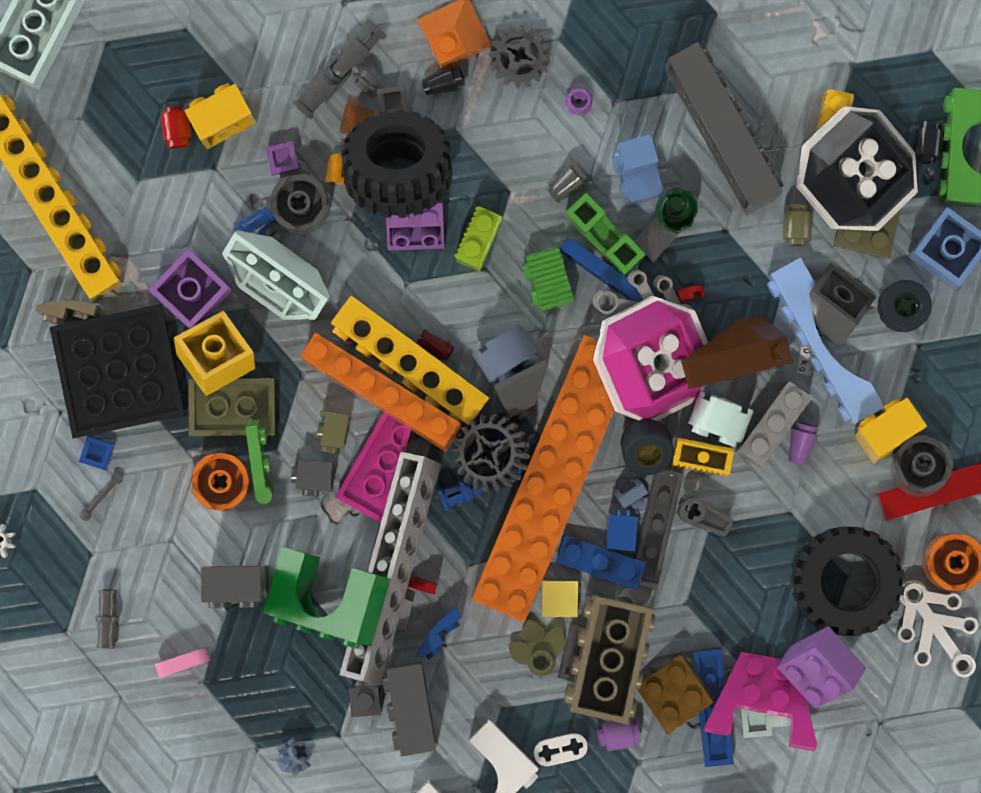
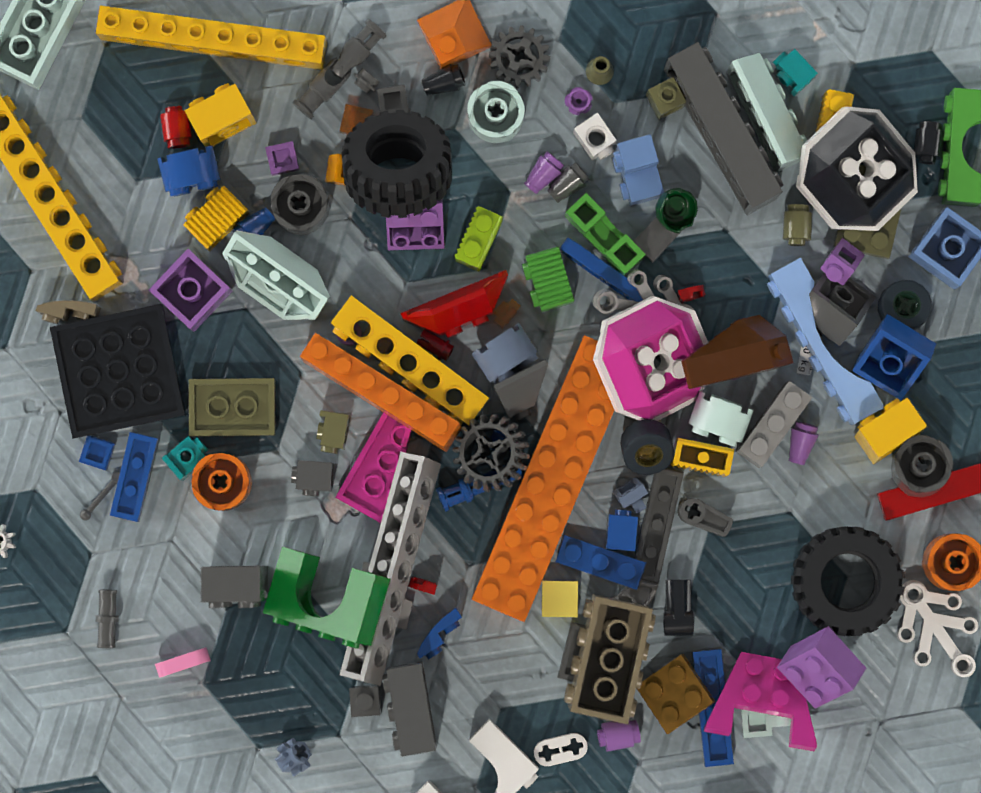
yellow brick [174,311,255,396] -> none
bright green plate [245,419,275,504] -> none
olive plate [509,620,565,676] -> none
none -> yellow brick [96,5,327,70]
none -> blue plate [110,432,159,522]
none -> blue brick [157,146,221,197]
none -> teal brick [162,436,208,481]
none -> yellow brick [183,186,250,252]
none -> red wedge [400,270,508,338]
none -> light aqua brick [467,81,525,143]
none -> clear orange plate [493,299,521,330]
none -> medium lavender cone [524,151,564,194]
none -> white brick [573,113,617,161]
none -> olive cone [586,56,614,85]
none -> olive brick [646,77,686,120]
none -> black piece [663,580,694,636]
none -> light aqua slope [726,53,807,172]
none -> teal brick [773,49,818,97]
none -> medium lavender brick [820,238,865,286]
none -> blue brick [852,314,936,400]

